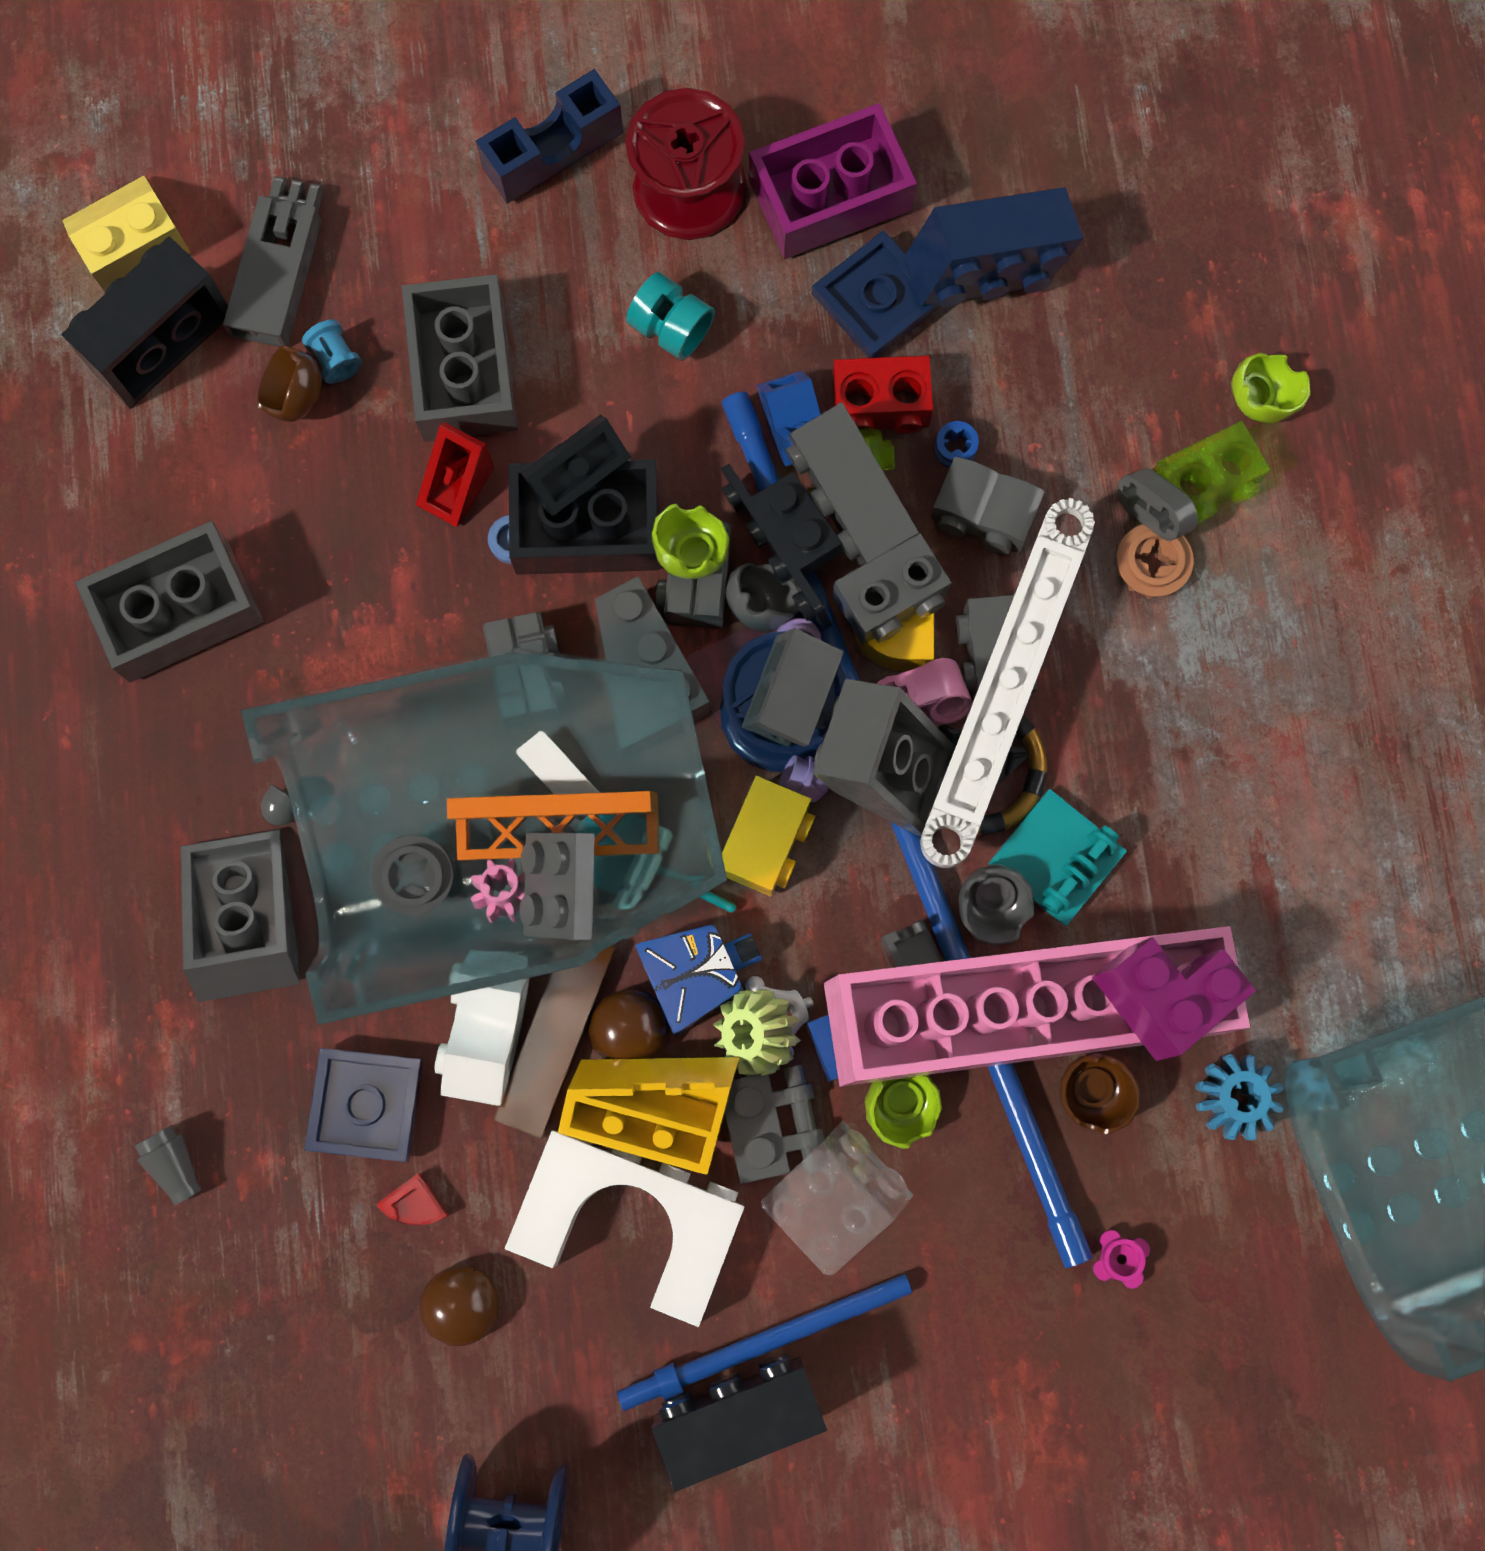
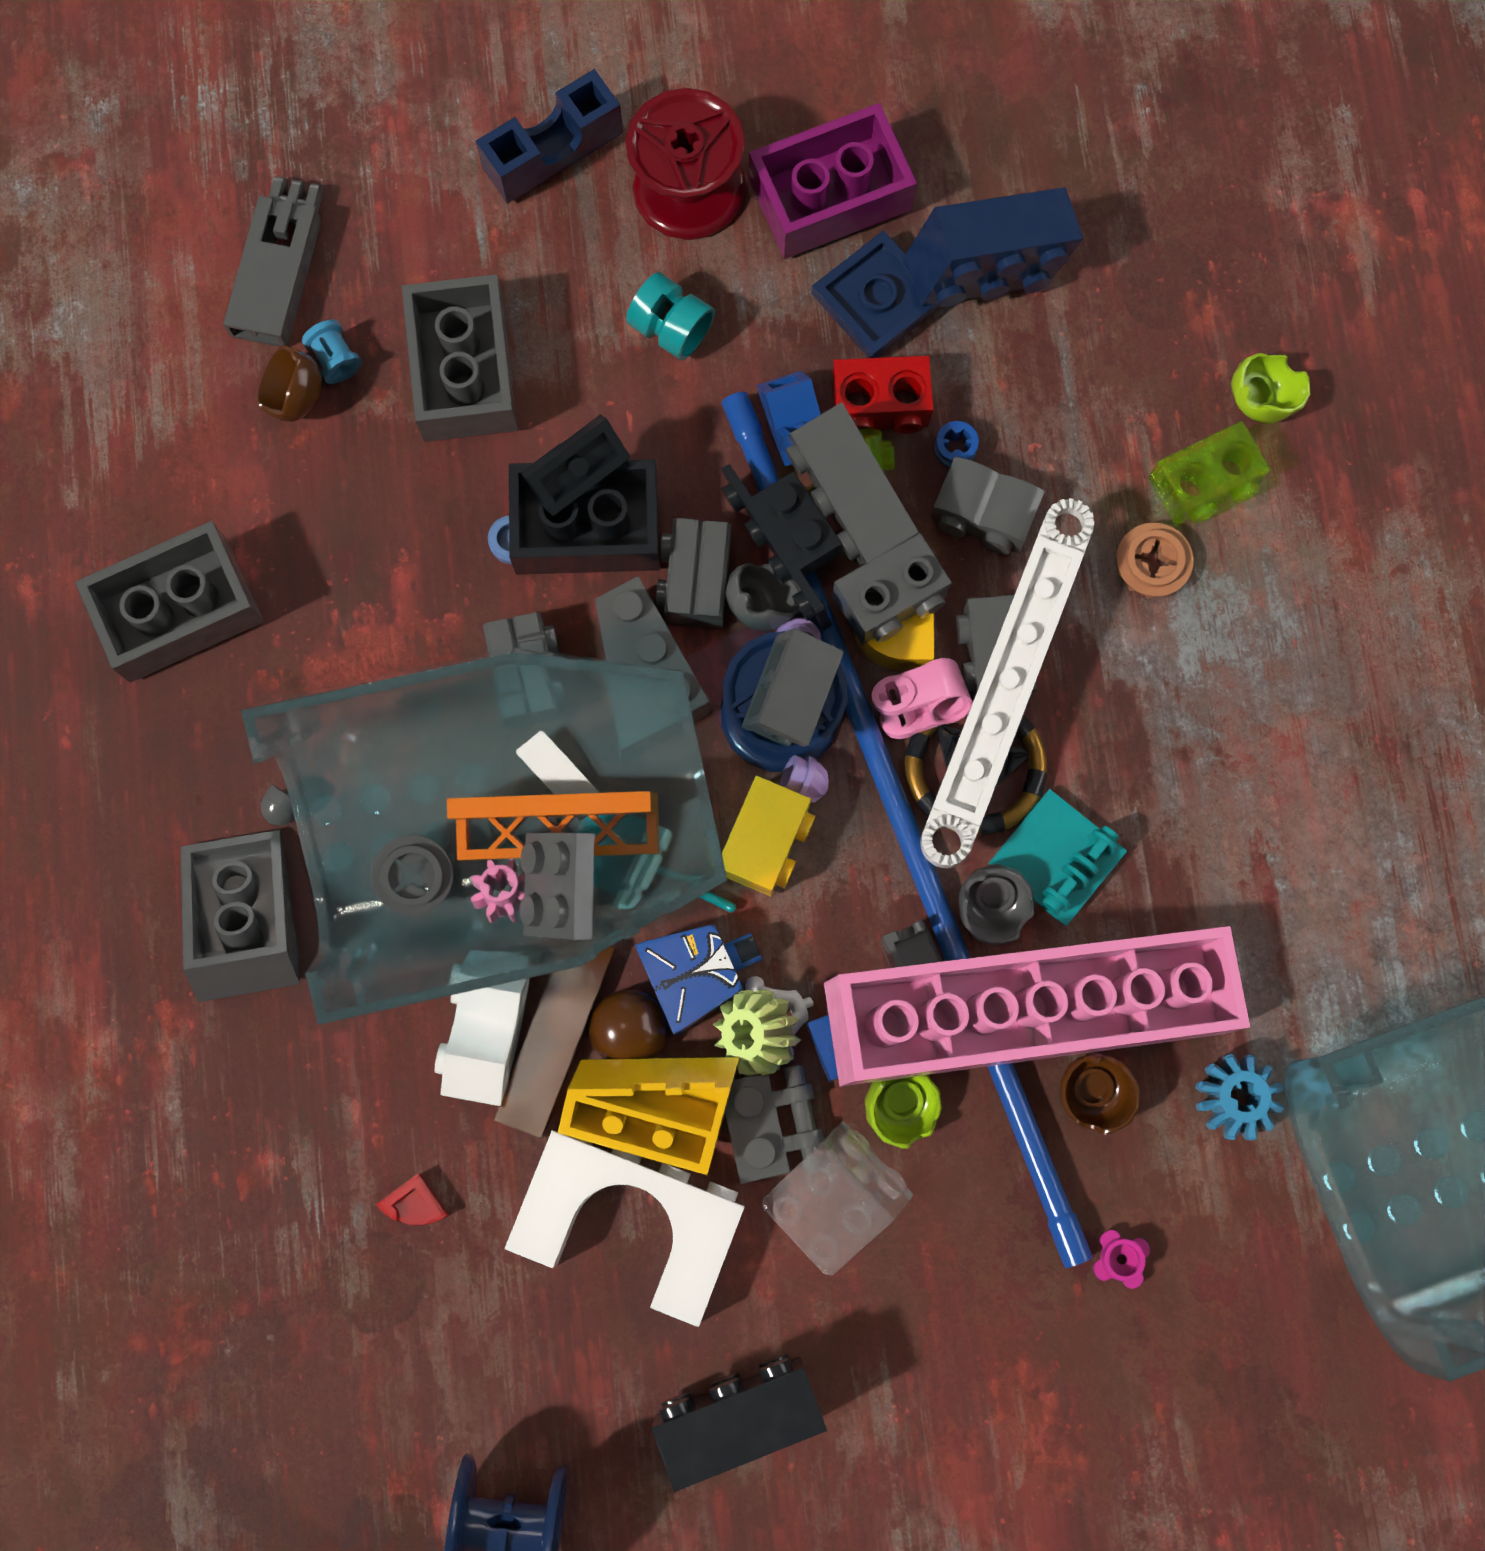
black brick [61,236,228,409] -> none
light yellow slope [62,176,191,292] -> none
dark grey cone [134,1125,202,1206] -> none
plate [304,1048,423,1162] -> none
red slope [416,422,495,527] -> none
reddish brown hair [419,1265,499,1347] -> none
blue bar [616,1274,912,1411] -> none
lime hair [652,504,729,579] -> none
dark grey slope [813,679,955,836] -> none
magenta brick [1092,937,1256,1061] -> none
dark grey beam [1118,468,1198,541] -> none

